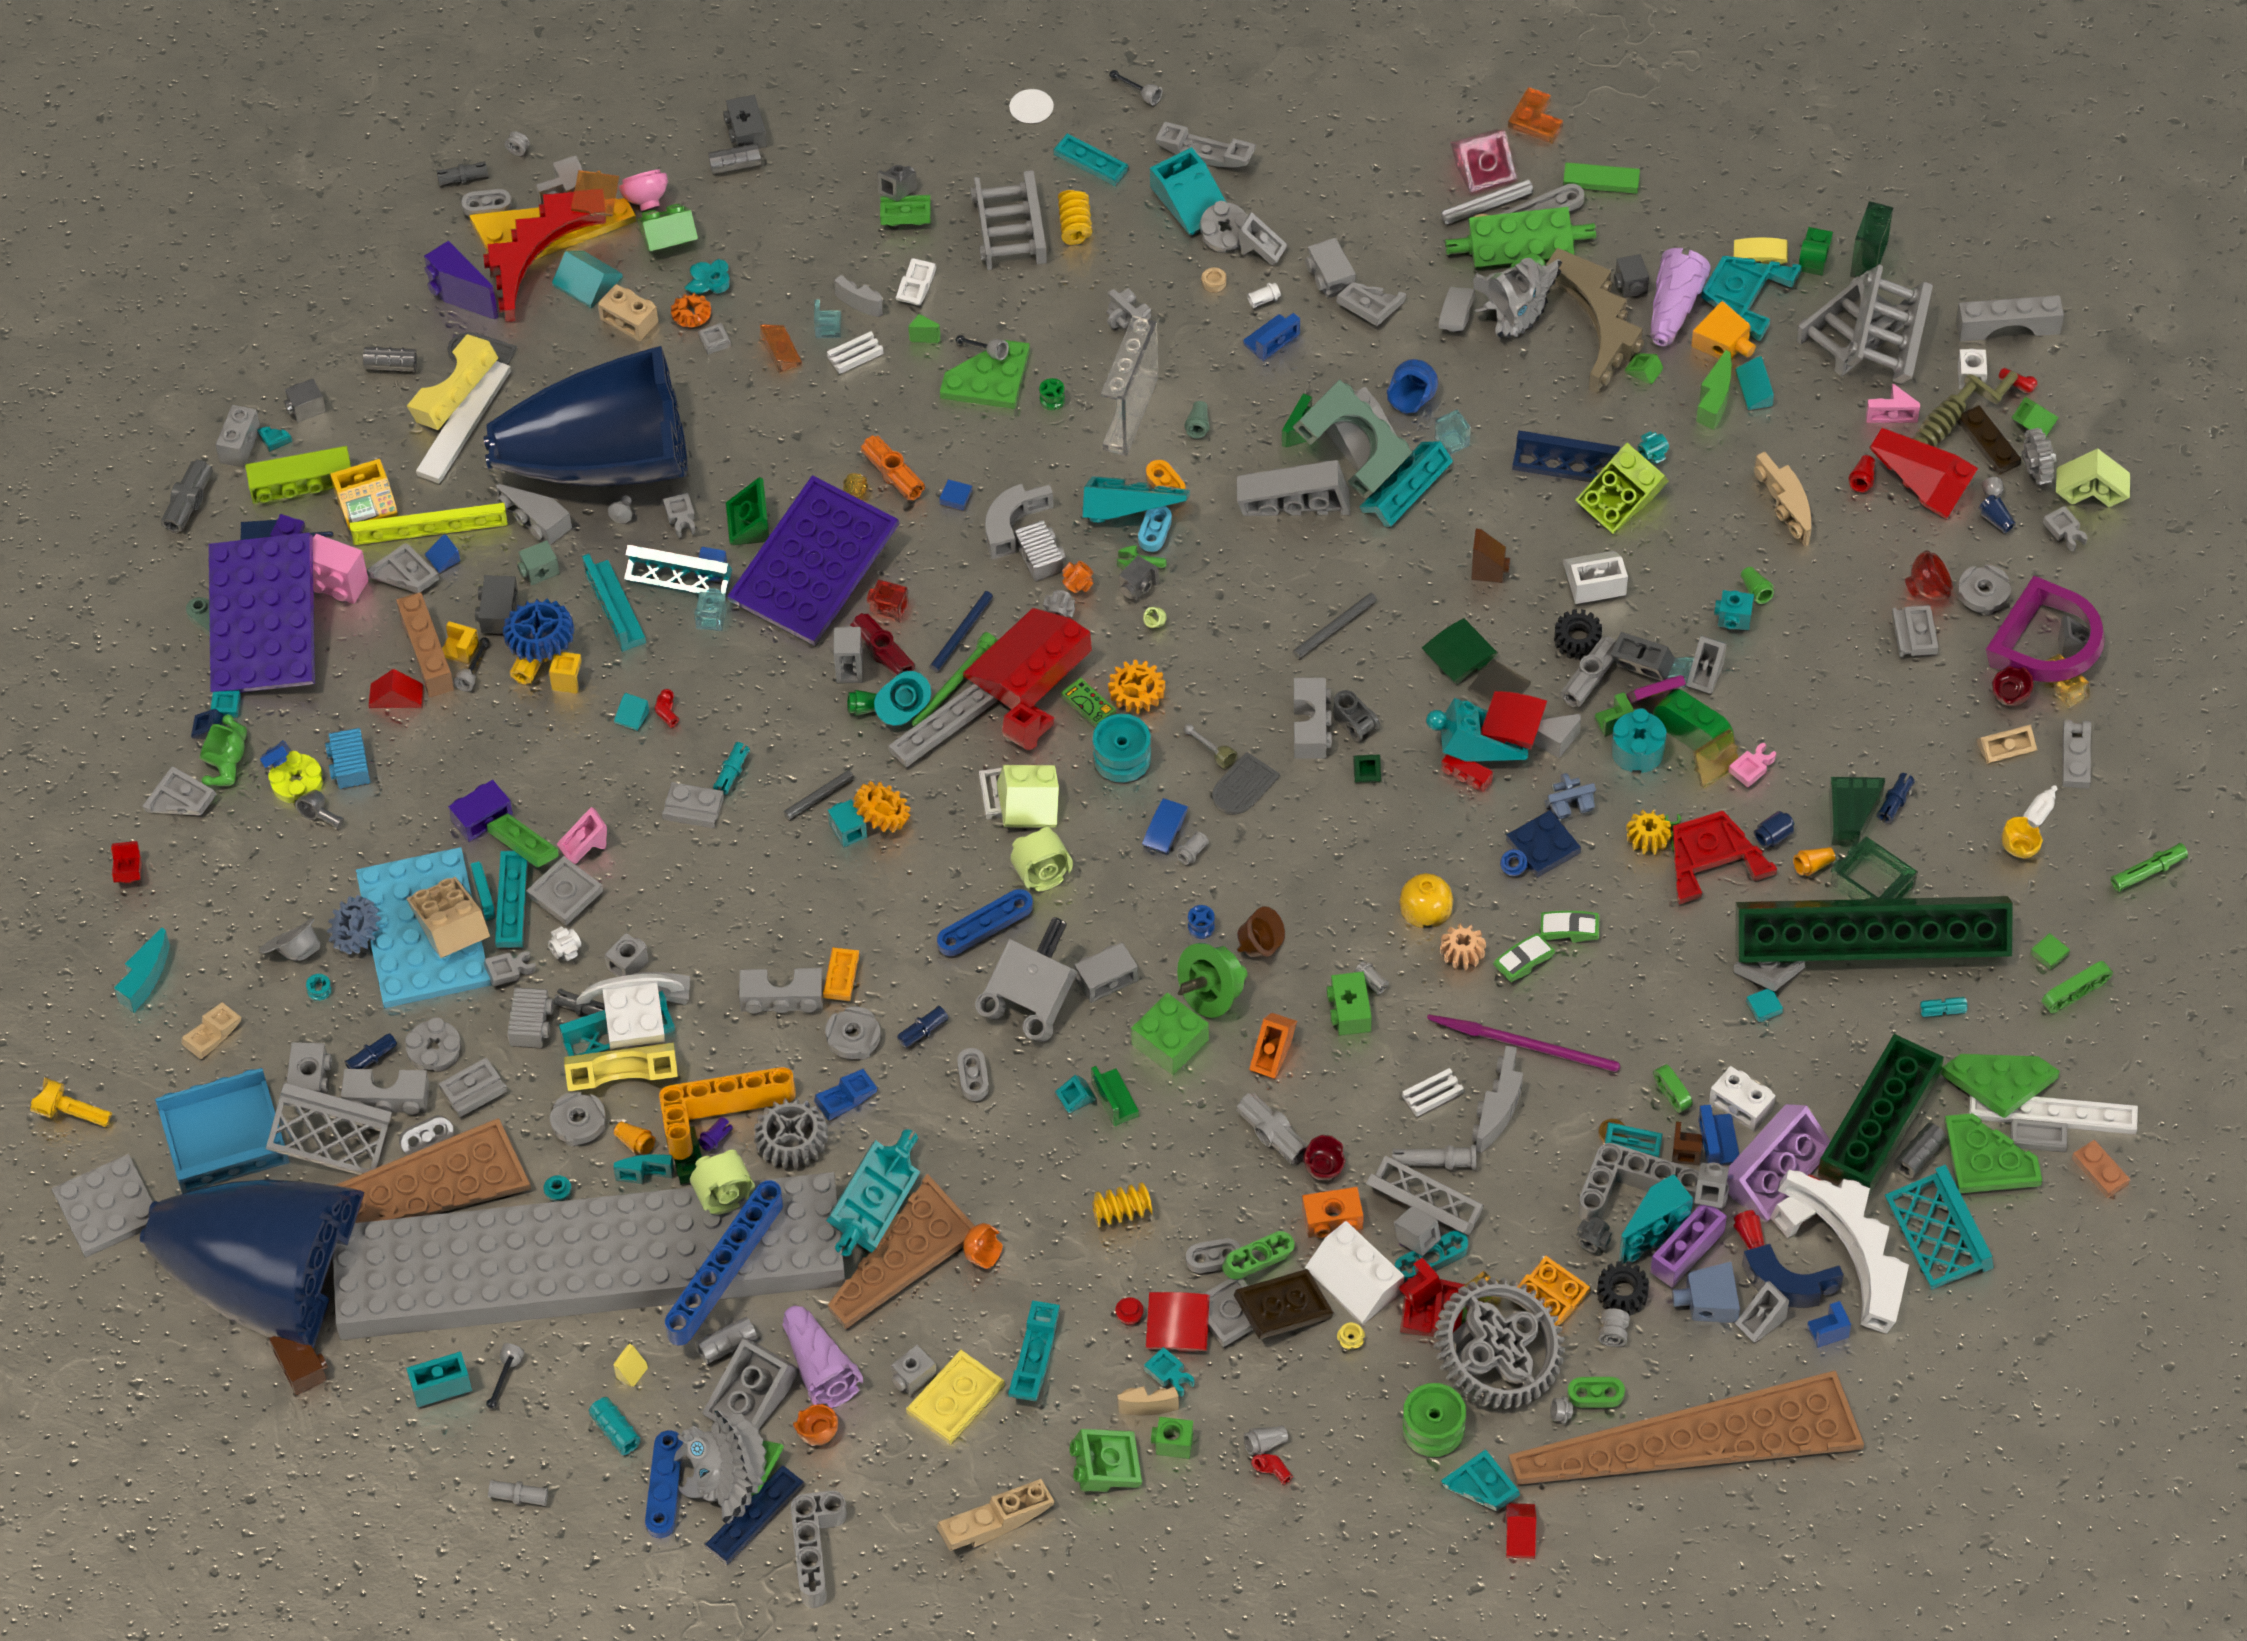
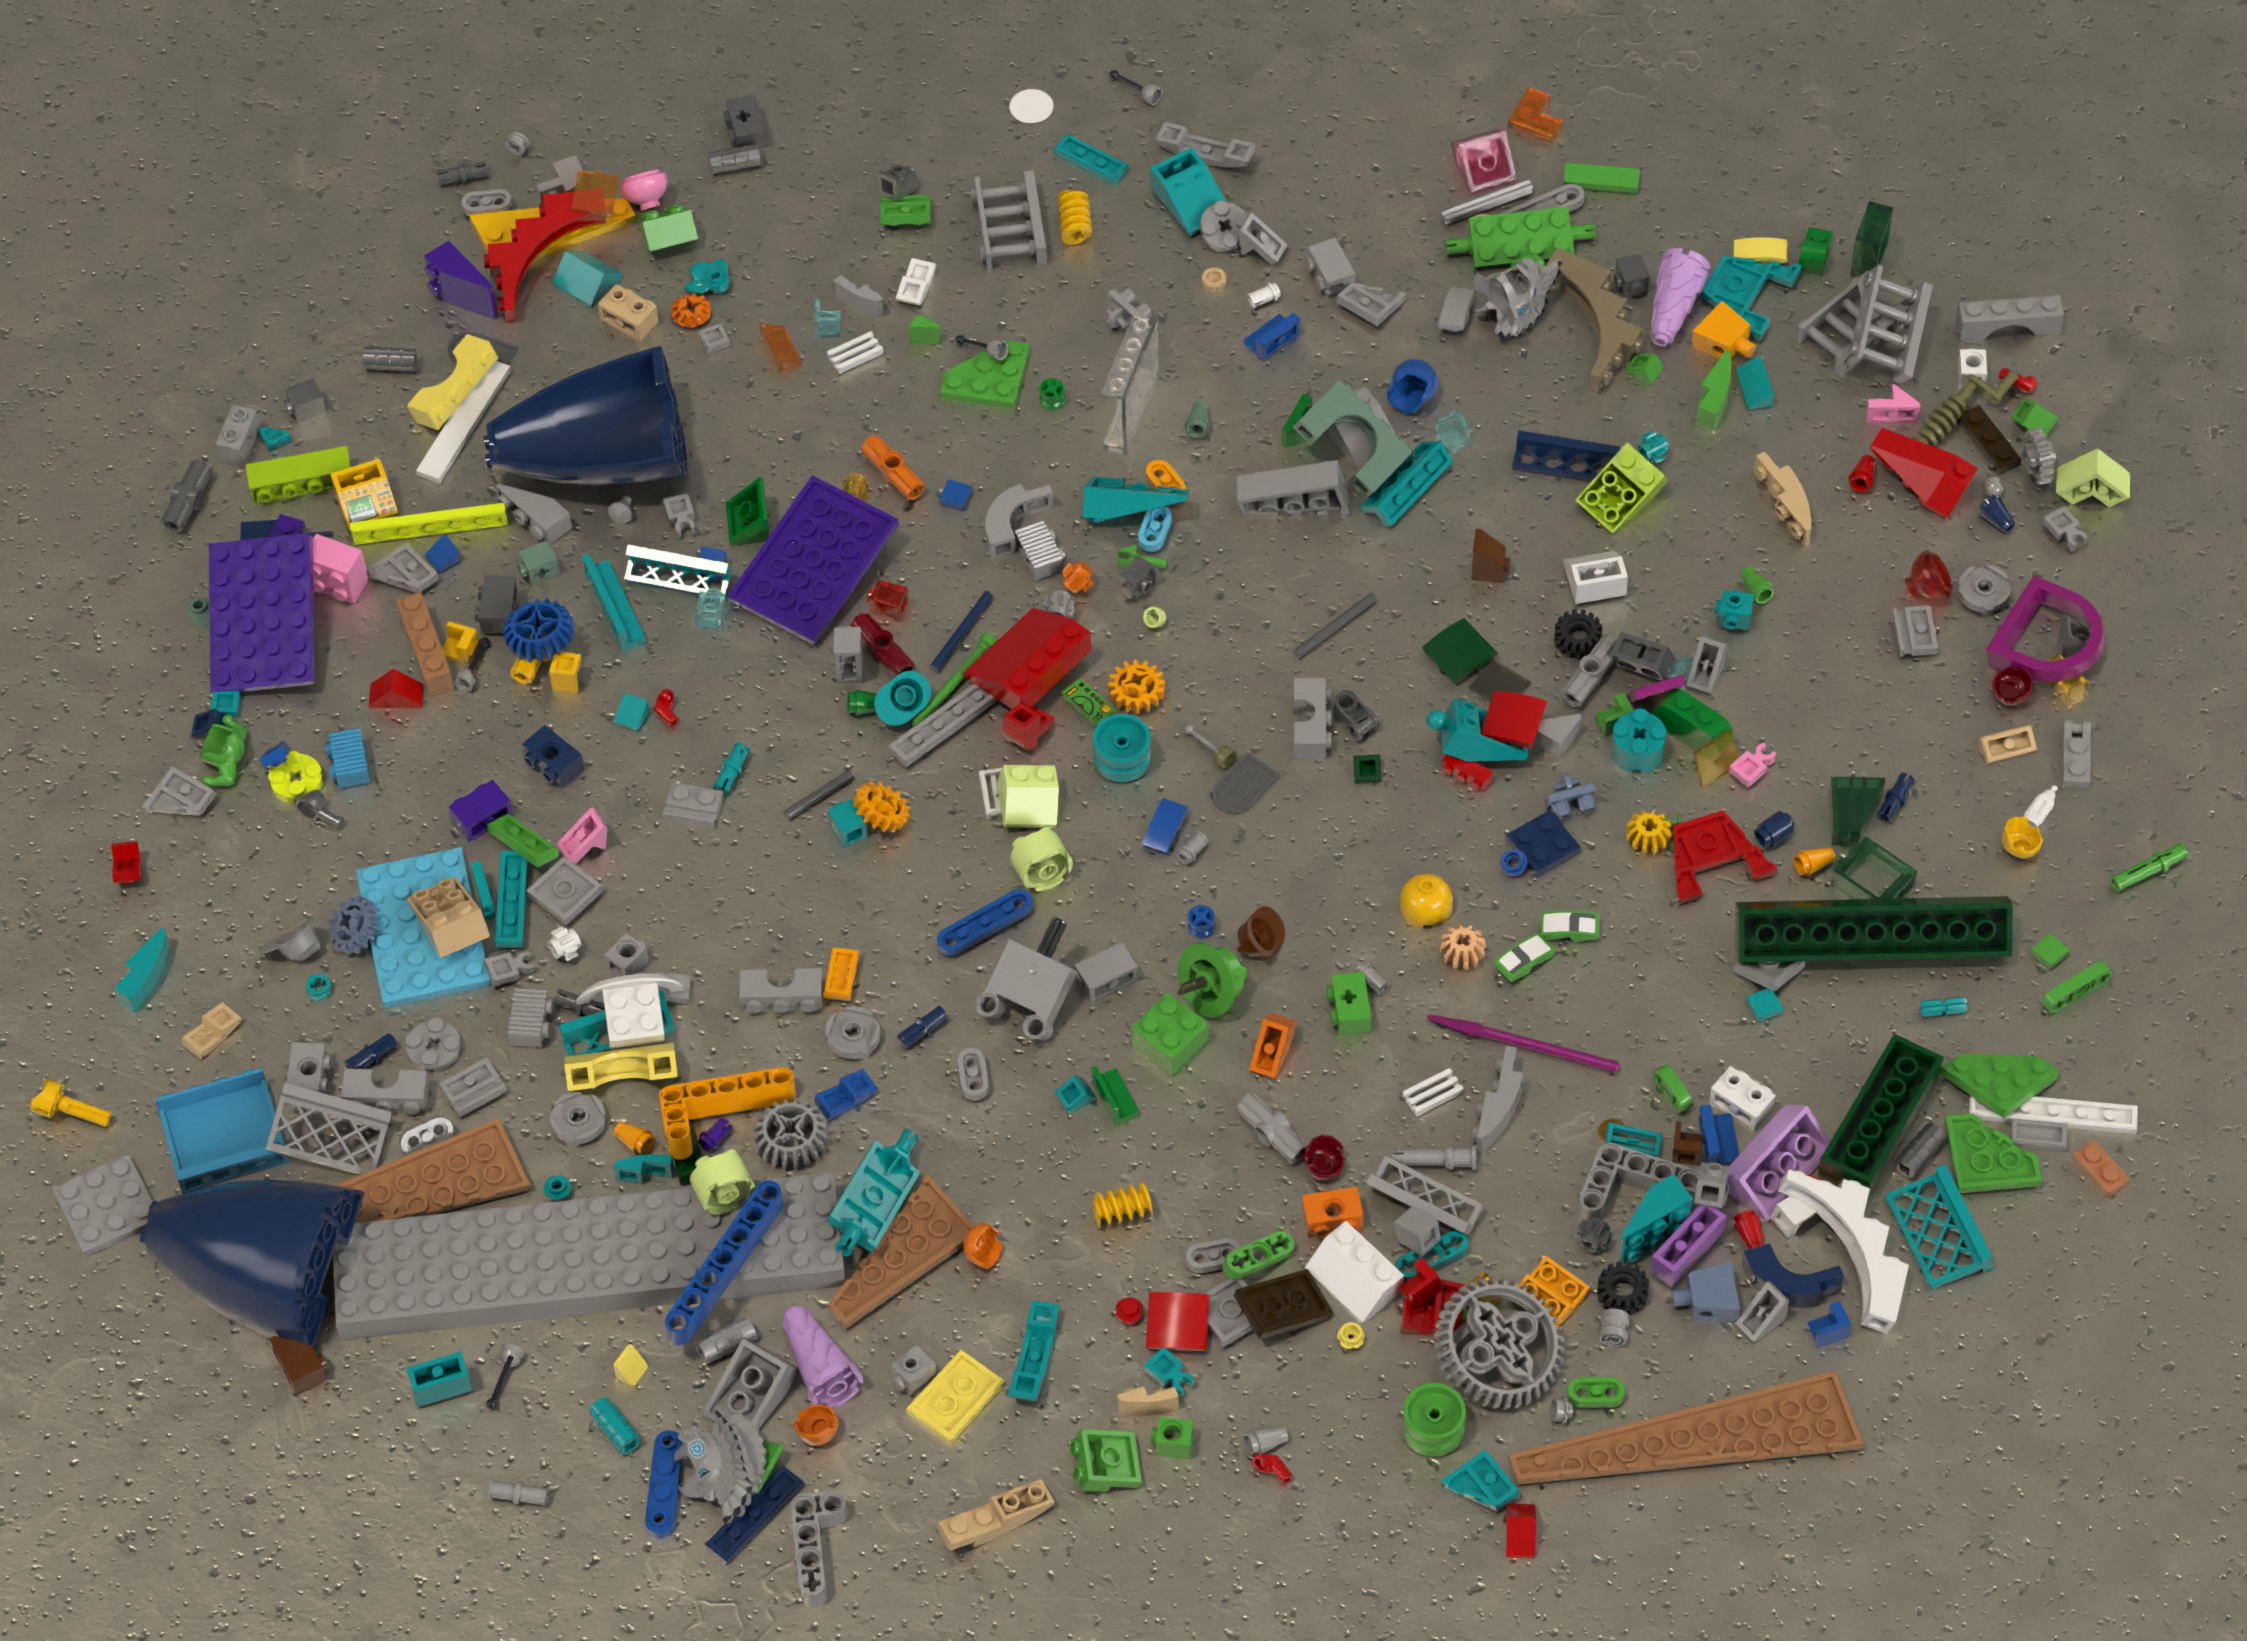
none -> dark blue brick [522,725,584,789]

